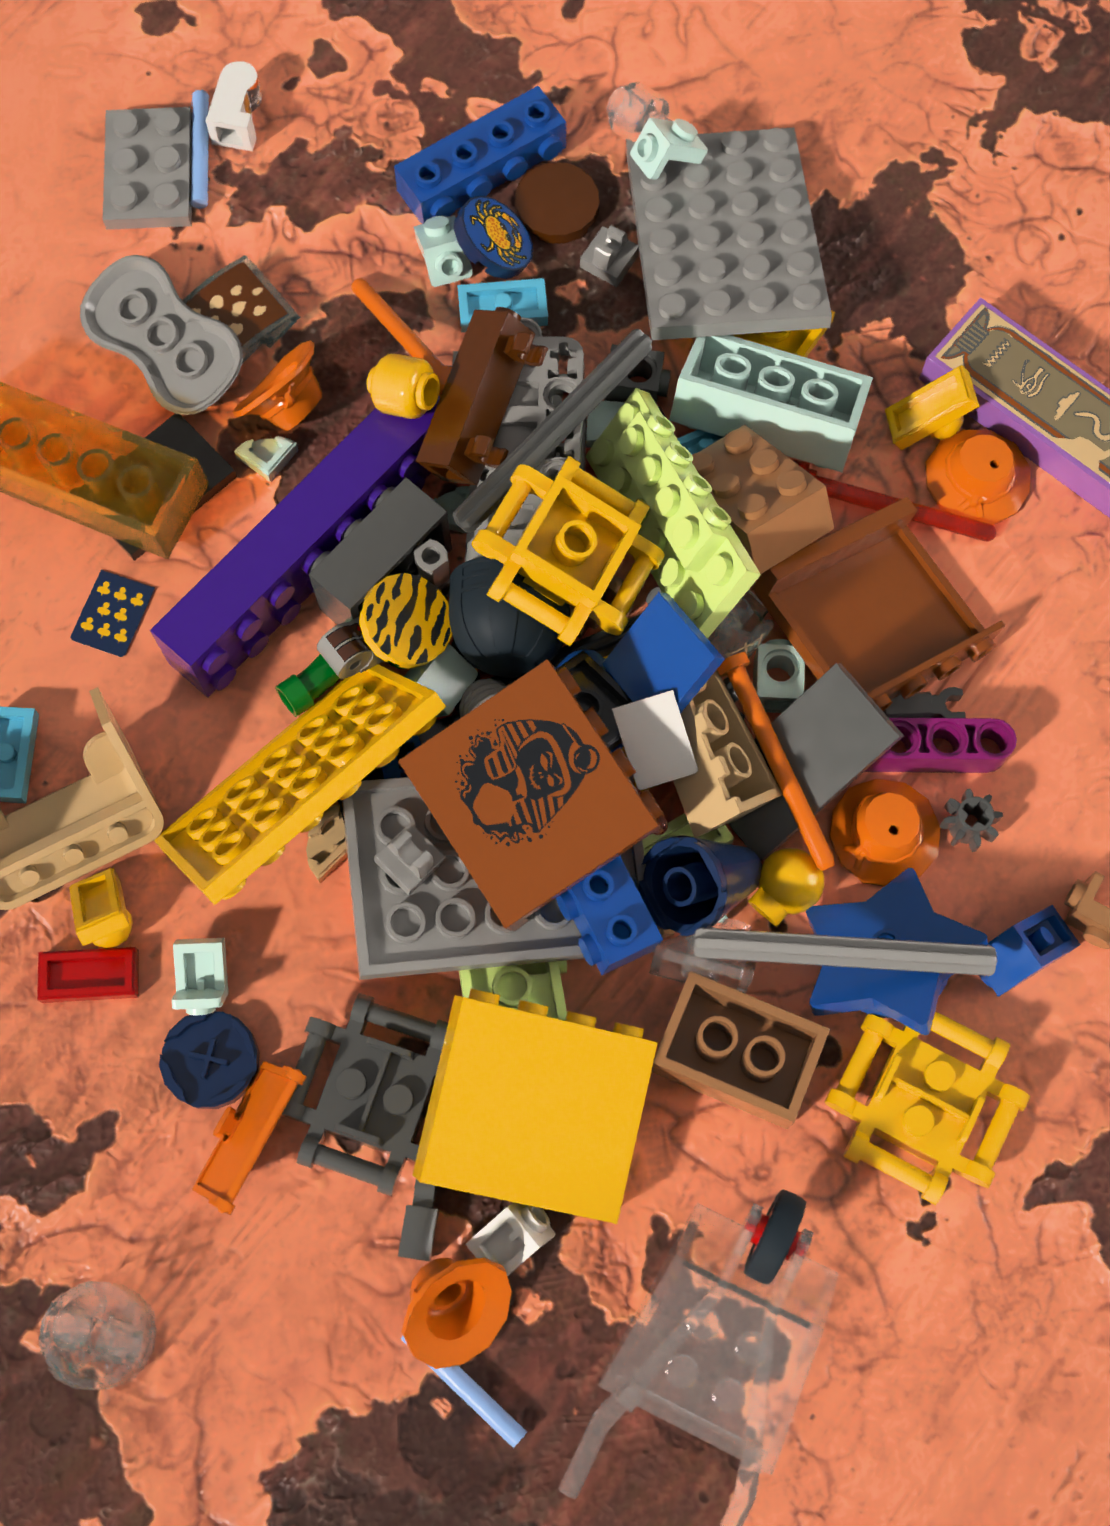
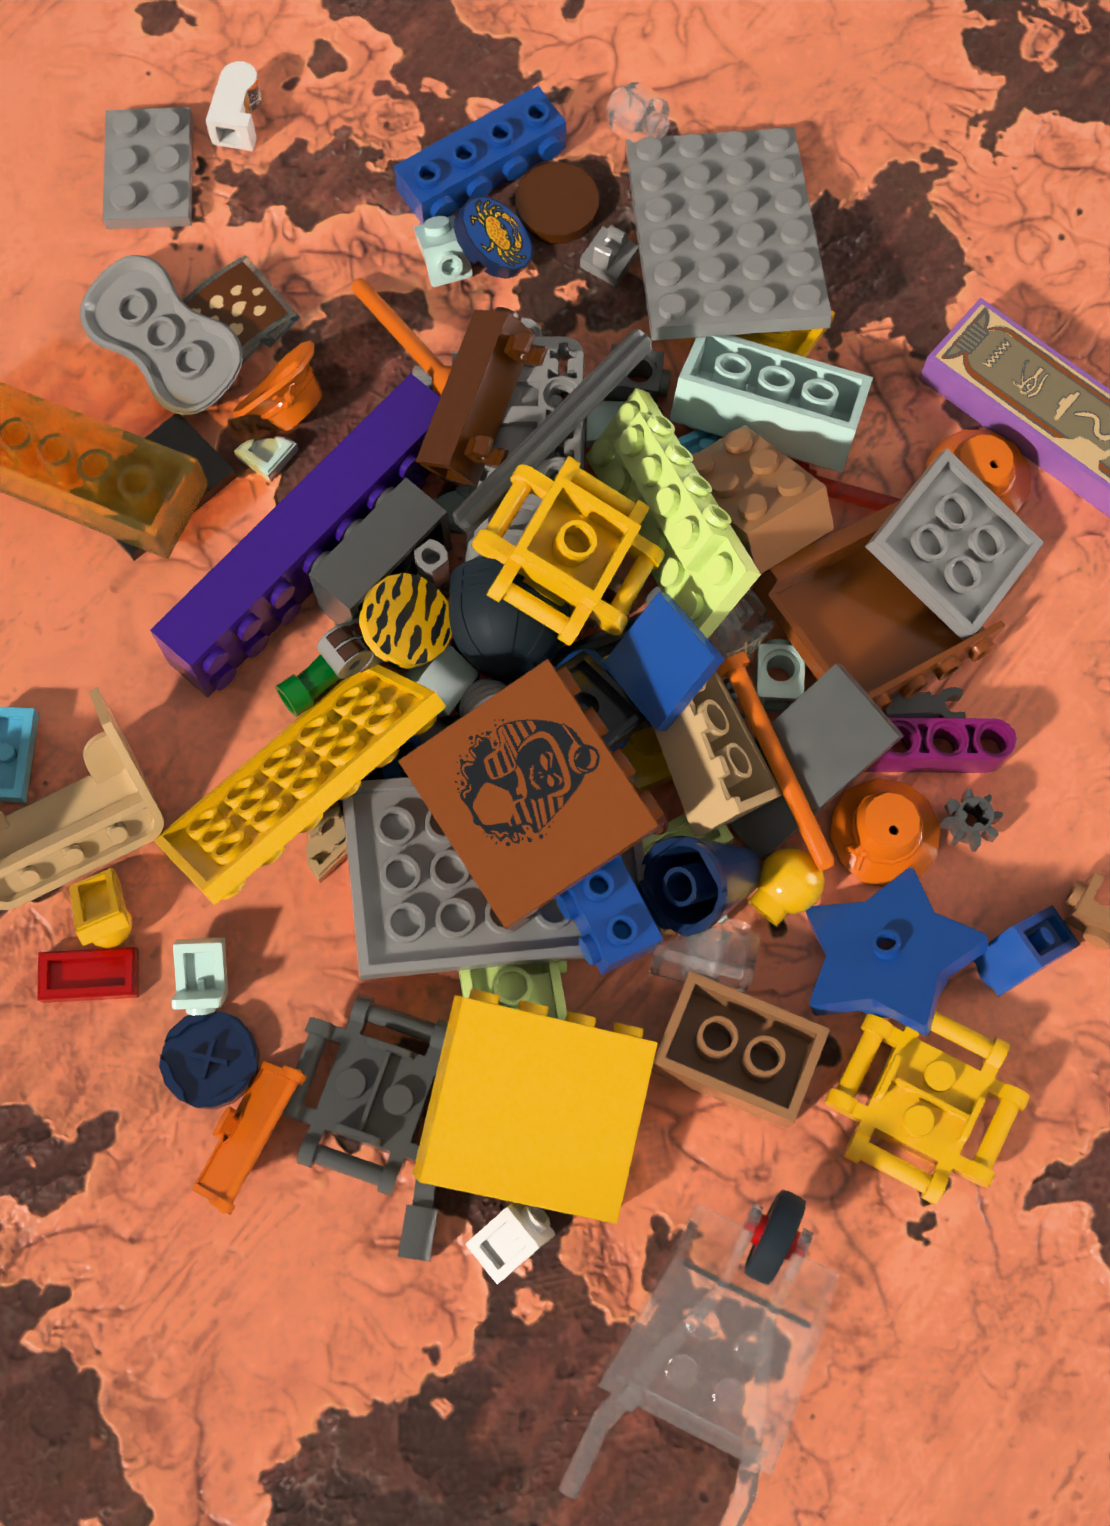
clear brick [38,1281,157,1390] -> none
dark blue sticker [71,570,155,657] -> none
light blue bar [191,90,209,209] -> none
yellow head [367,354,440,419] -> none
light grey tile [374,822,446,895] -> none
light blue bar [400,1336,527,1448] -> none
orange hat [401,1257,512,1369] -> none
medium azure plate [457,278,548,332] -> none
white sticker [612,690,698,790] -> none
light aqua bracket [630,117,708,180] -> none
light grey axle [693,927,997,976] -> none
yellow tile [885,365,979,450] -> none
none -> light grey plate [865,448,1044,641]

